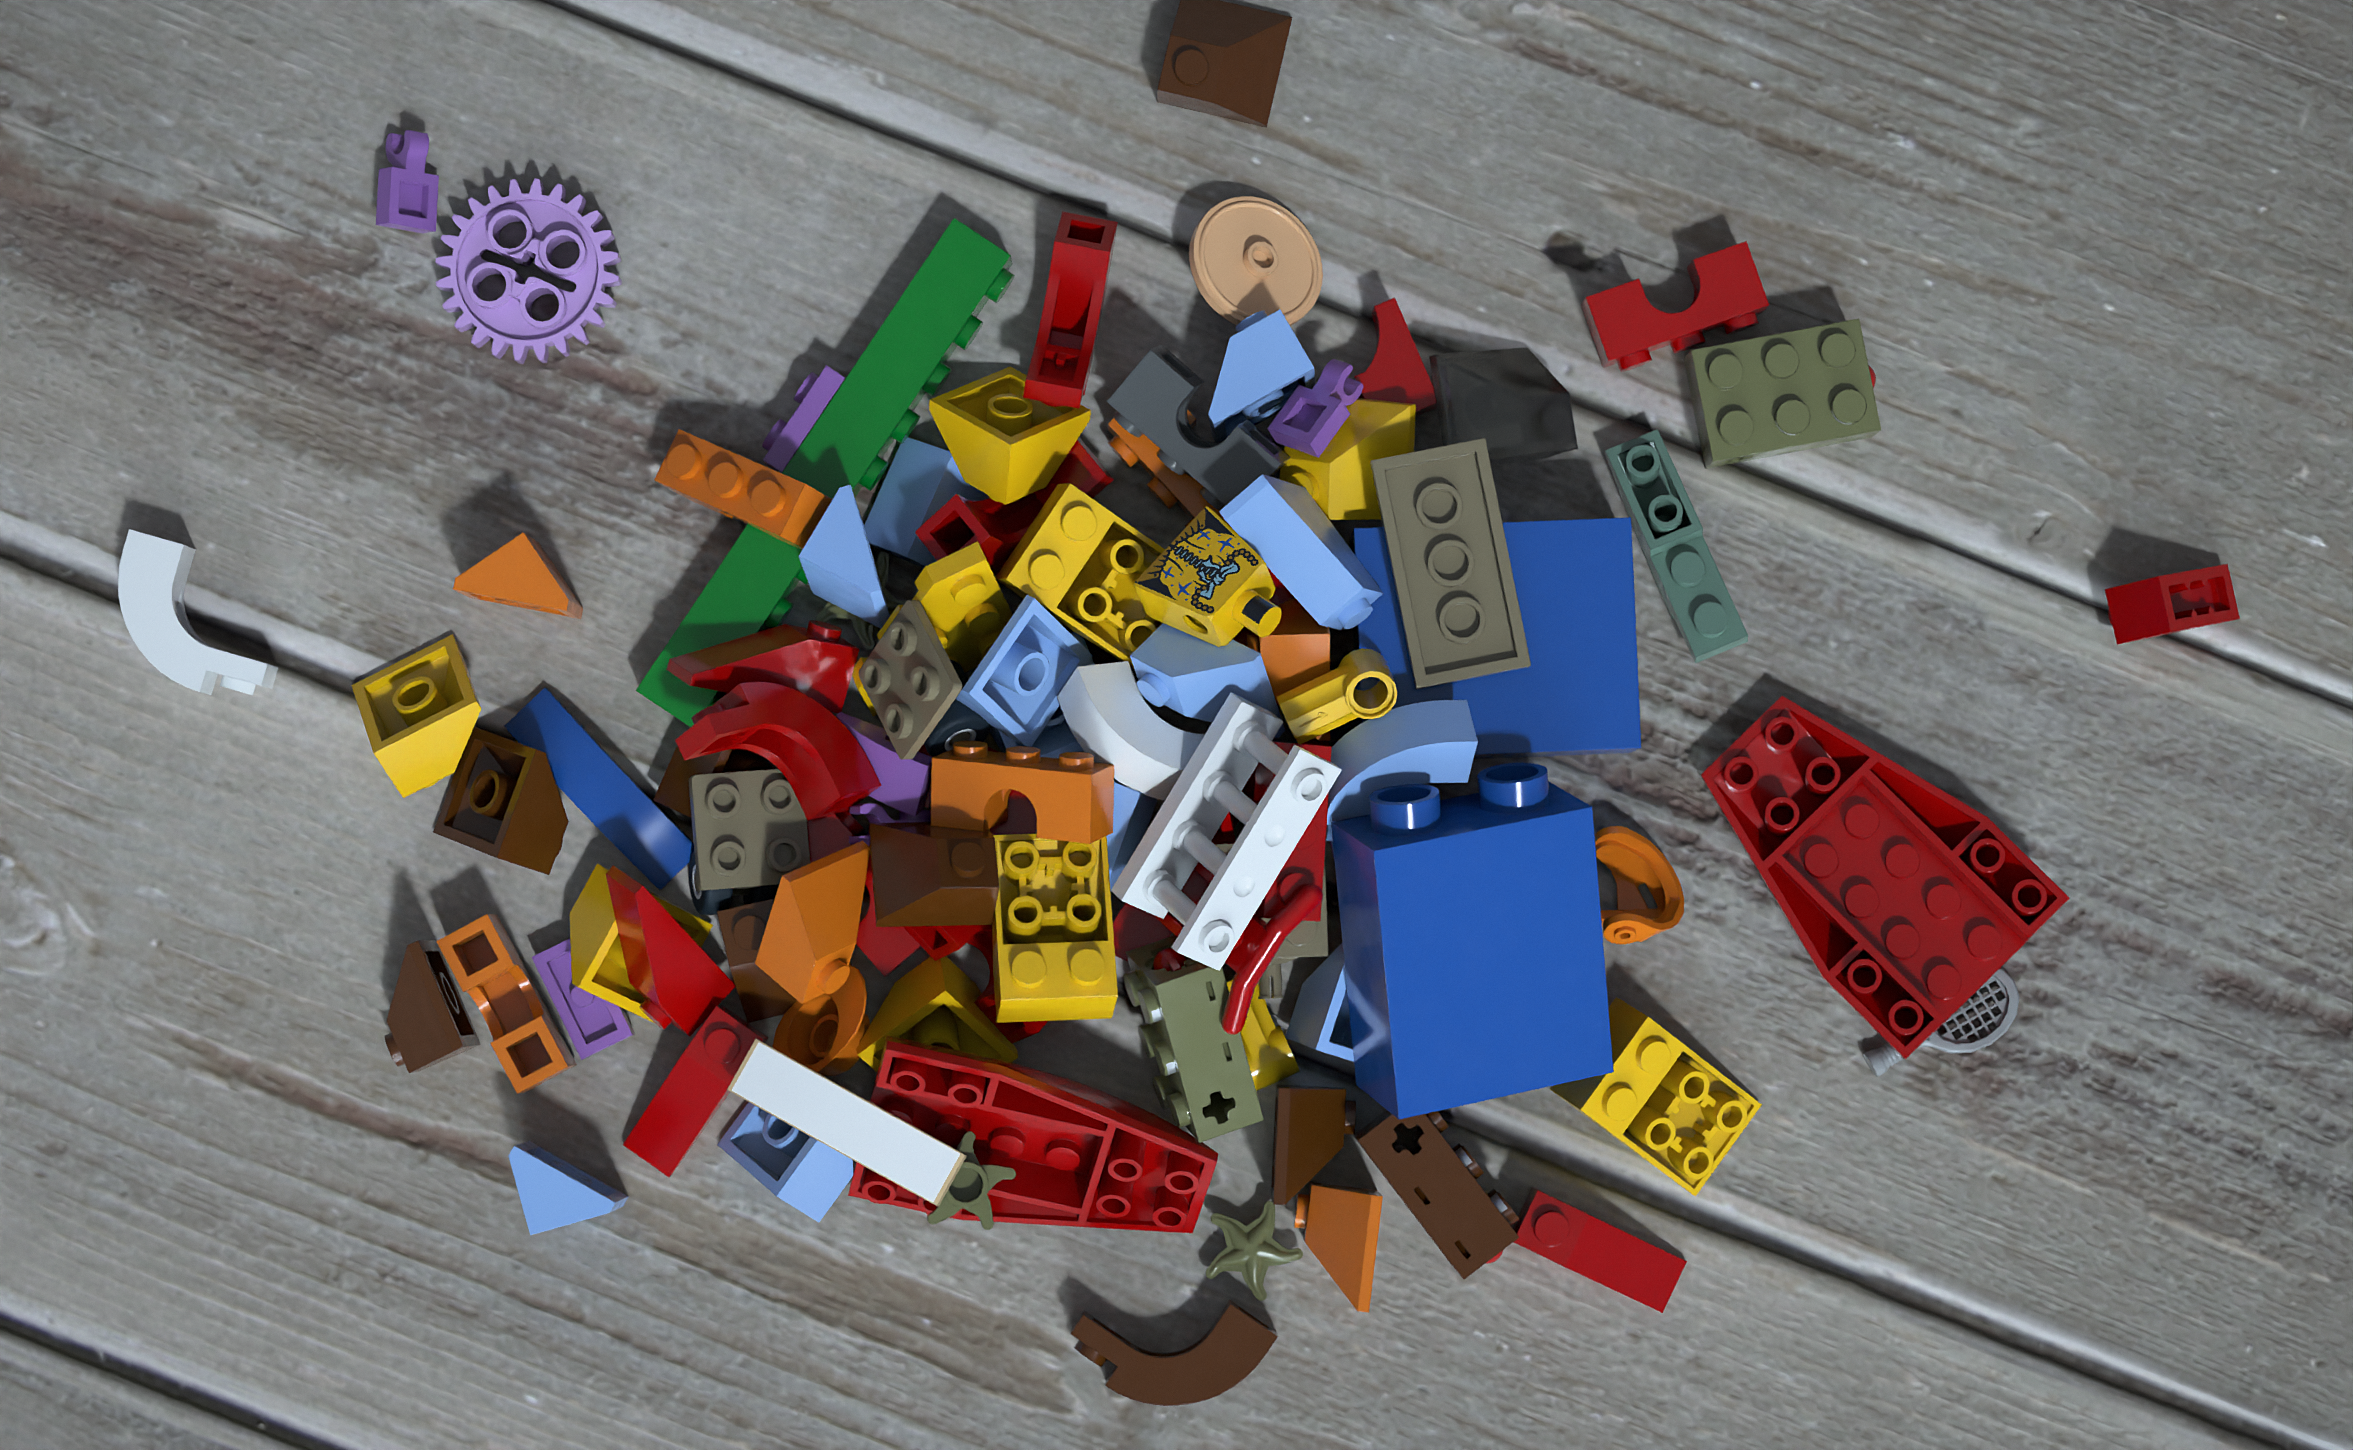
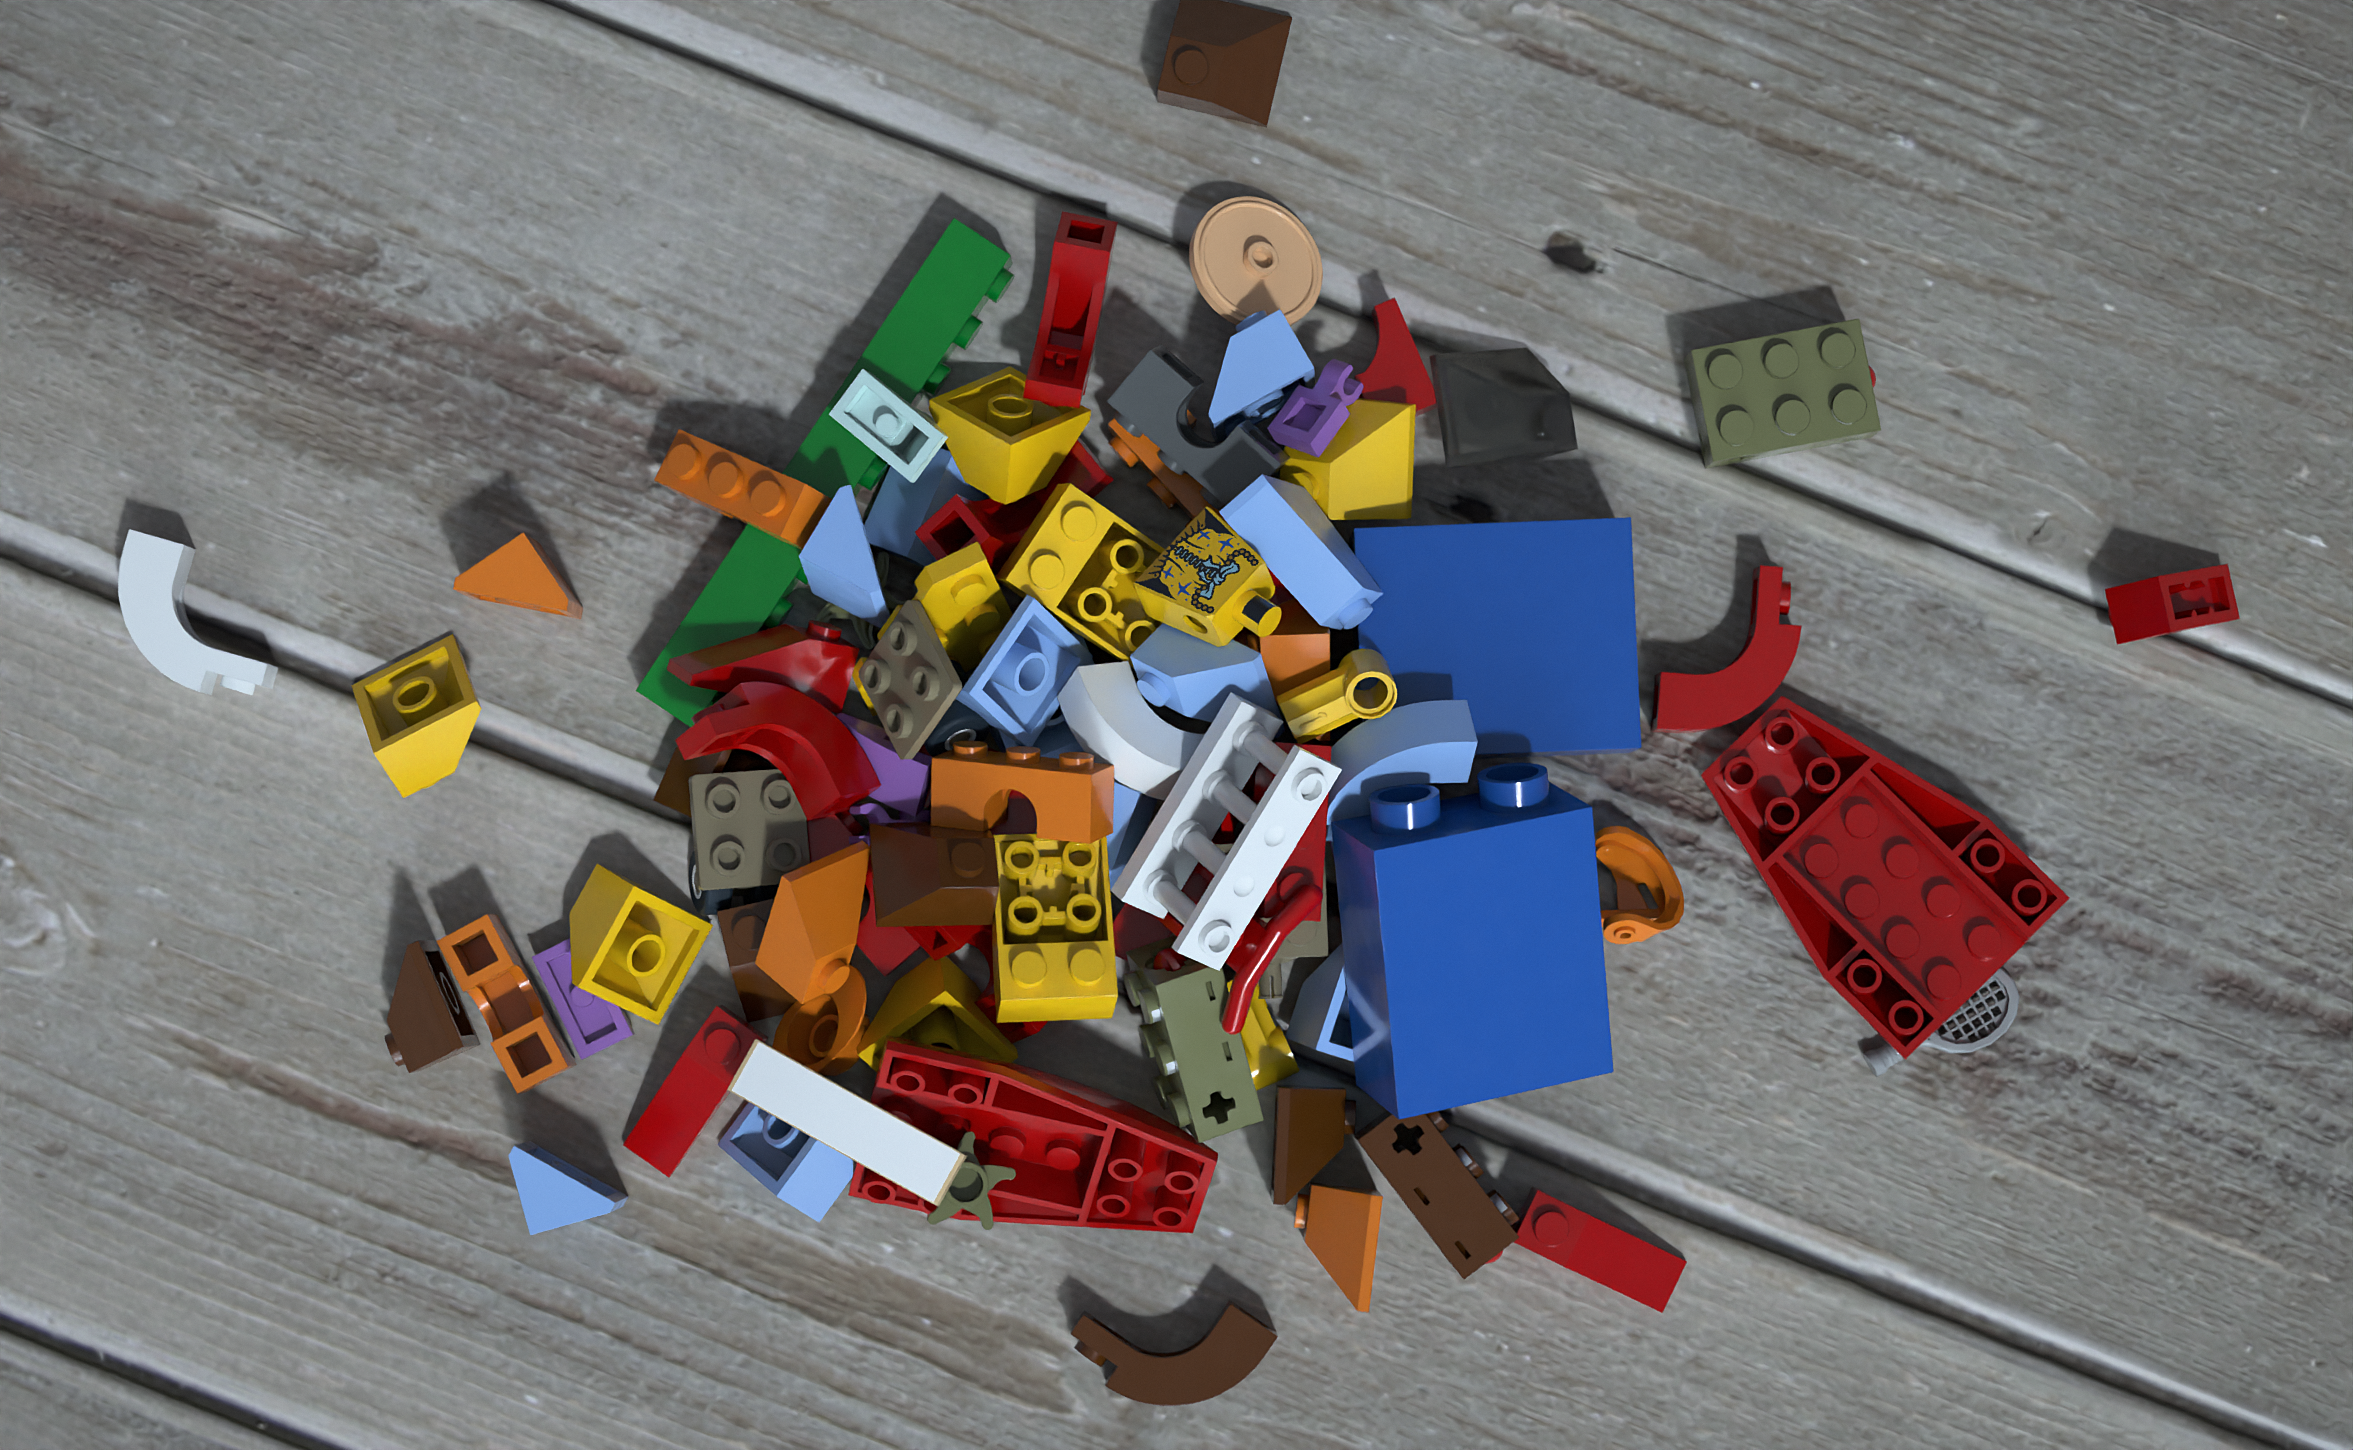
medium lavender plate [376,130,439,233] -> none
reddish brown slope [433,727,569,875] -> none
lavender gear [435,178,622,364] -> none
blue slope [504,687,694,890] -> none
red slope [606,865,736,1037] -> none
medium lavender plate [762,365,846,473] -> none
olive animal [1205,1201,1303,1301] -> none
dark tan plate [1370,438,1531,690] -> none
yellow slope [1550,997,1762,1197] -> none
red arch [1581,241,1769,372] -> none
sand green slope [1605,429,1748,664] -> none
none -> light aqua slope [829,369,948,483]
none -> red arch [1651,565,1802,733]

